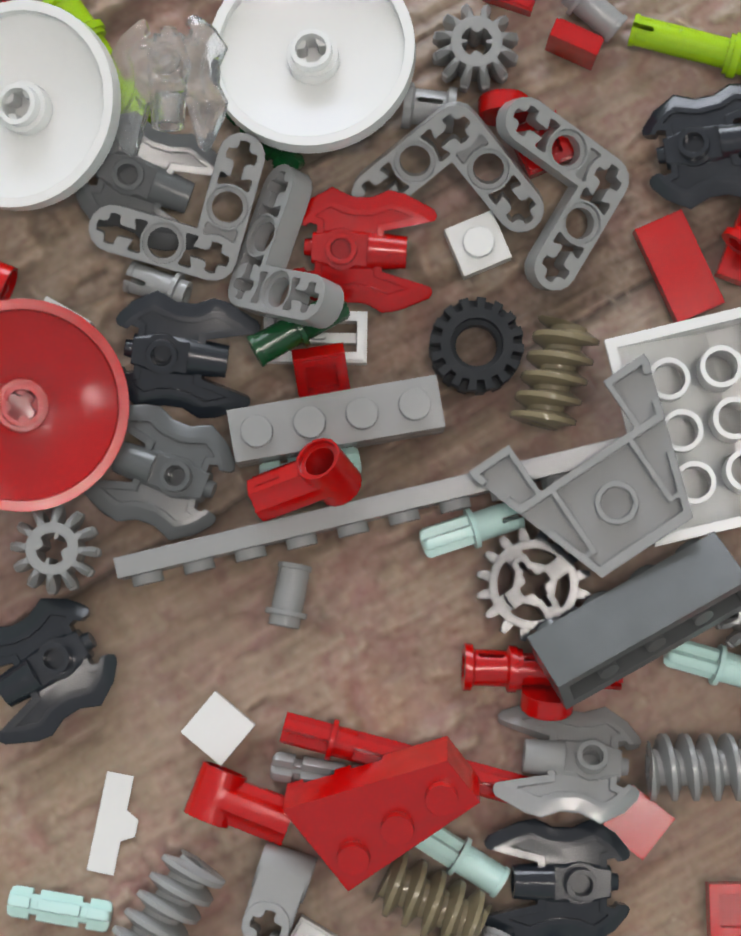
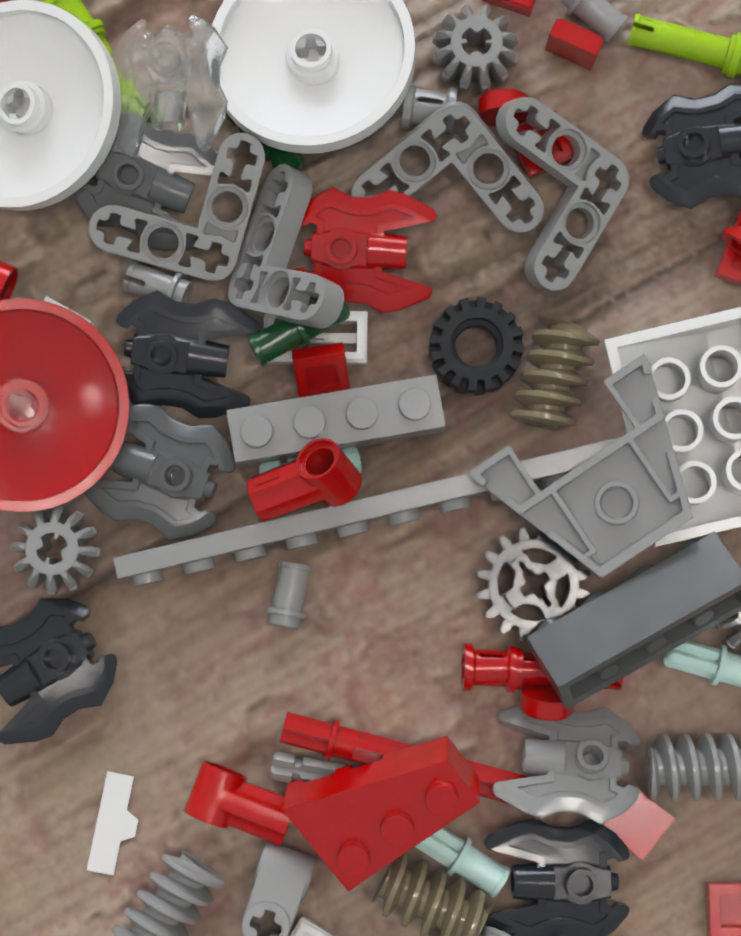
light aqua axle [7,885,113,933] -> none
white tile [181,691,256,766] -> none
light aqua axle [419,502,525,558] -> none
white plate [444,210,512,280] -> none
red tile [632,209,725,323] -> none

